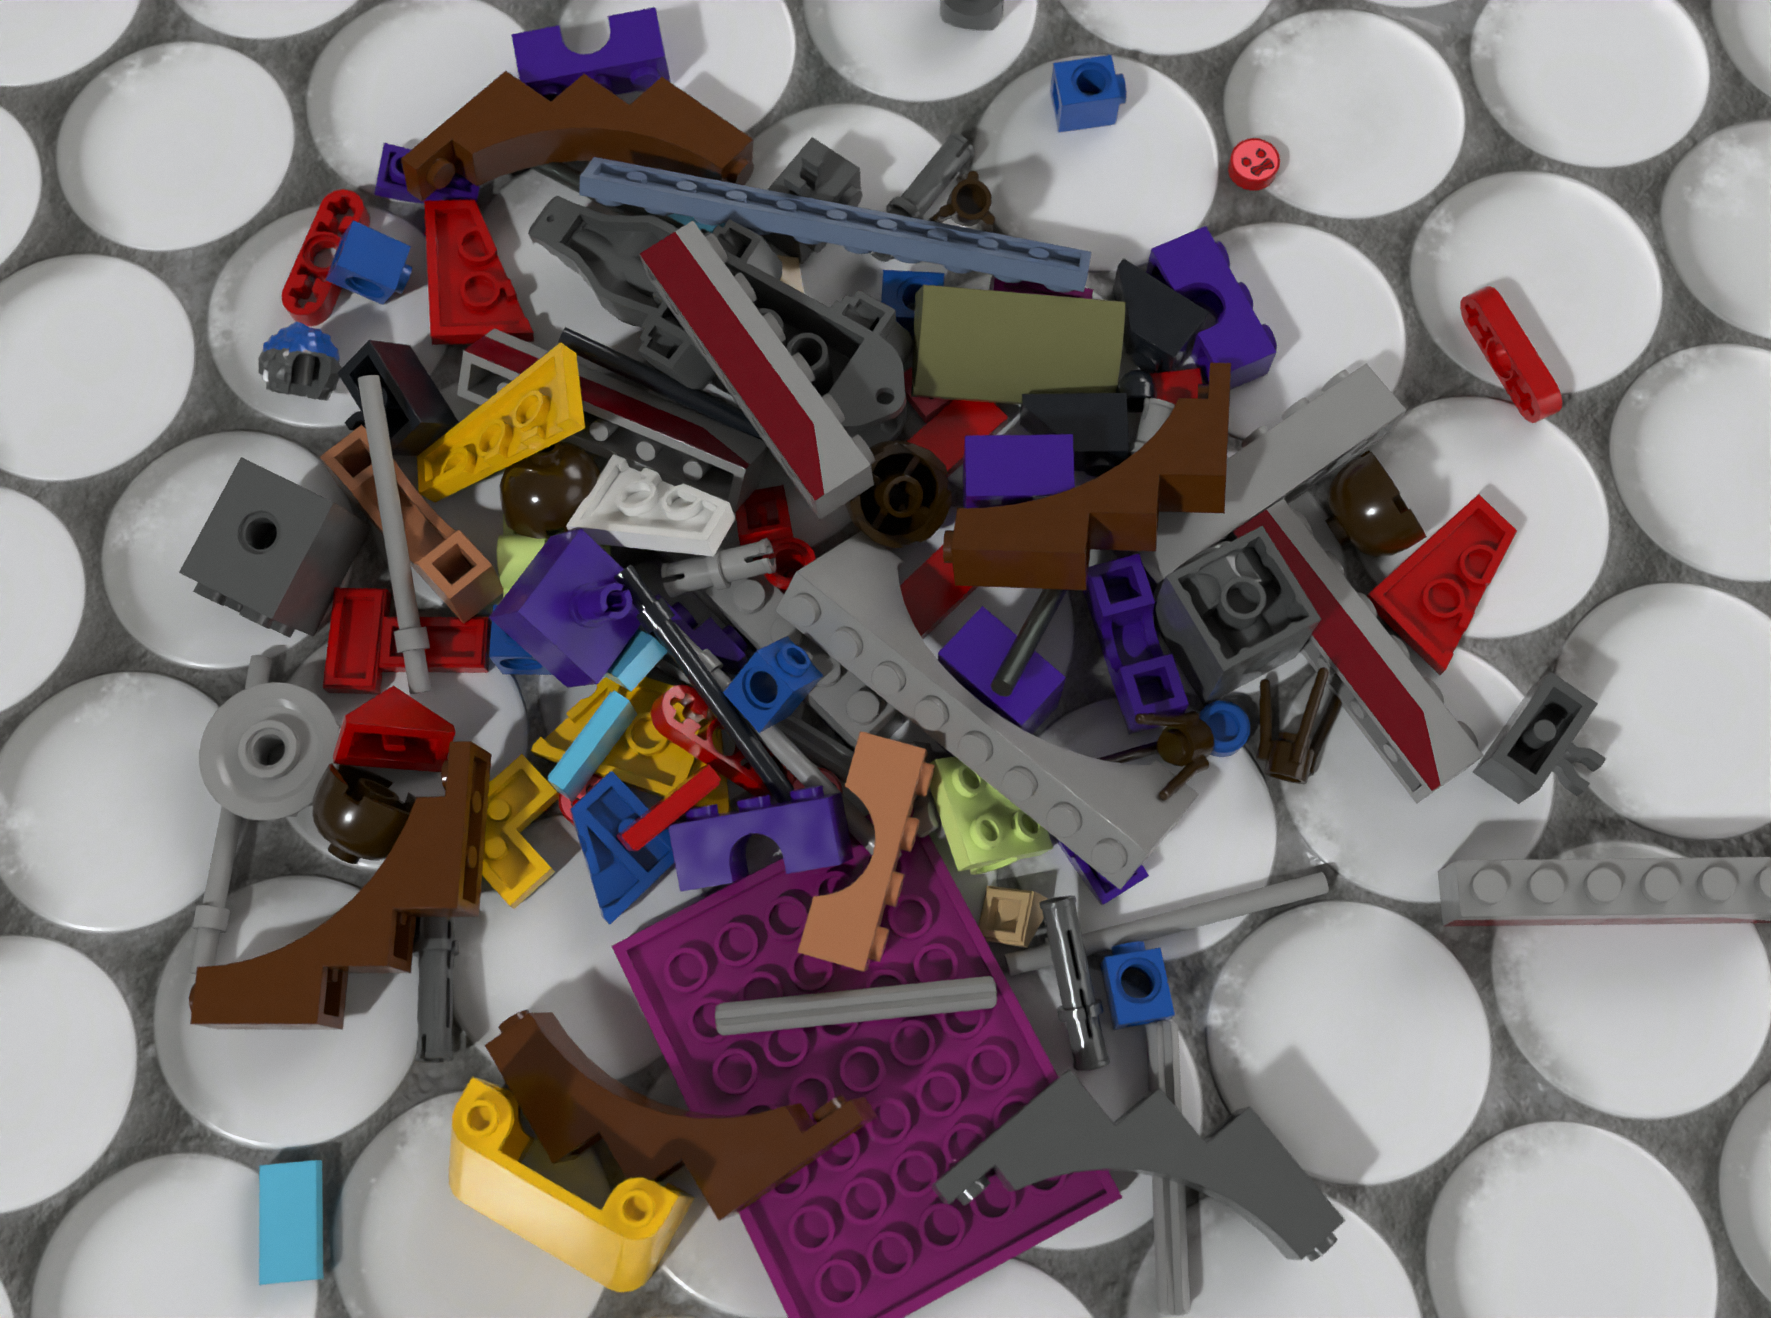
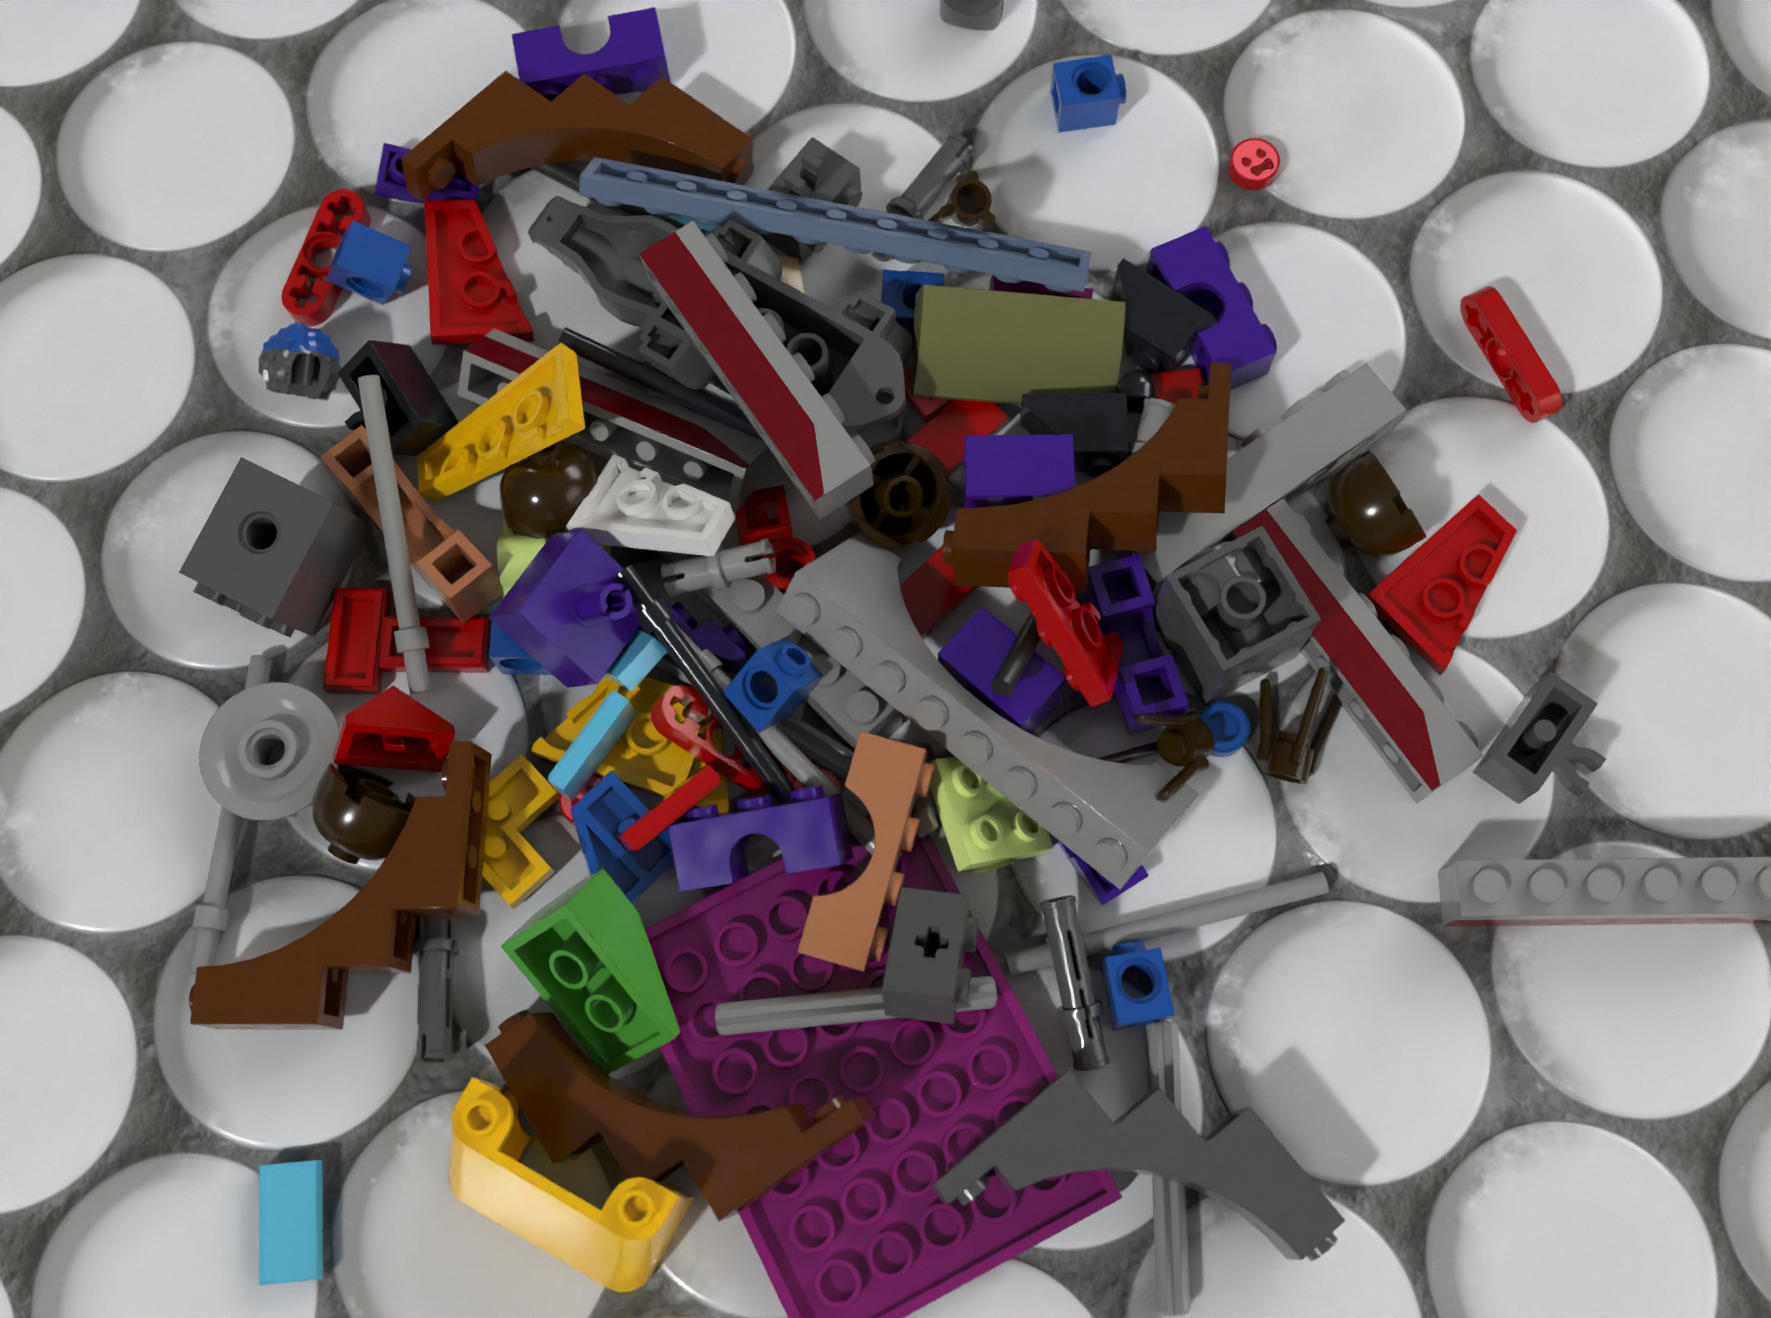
tan slope [978,886,1048,947] -> none
none -> bright green slope [501,868,681,1075]
none -> dark grey brick [882,887,979,1024]
none -> red wing [1008,538,1124,707]

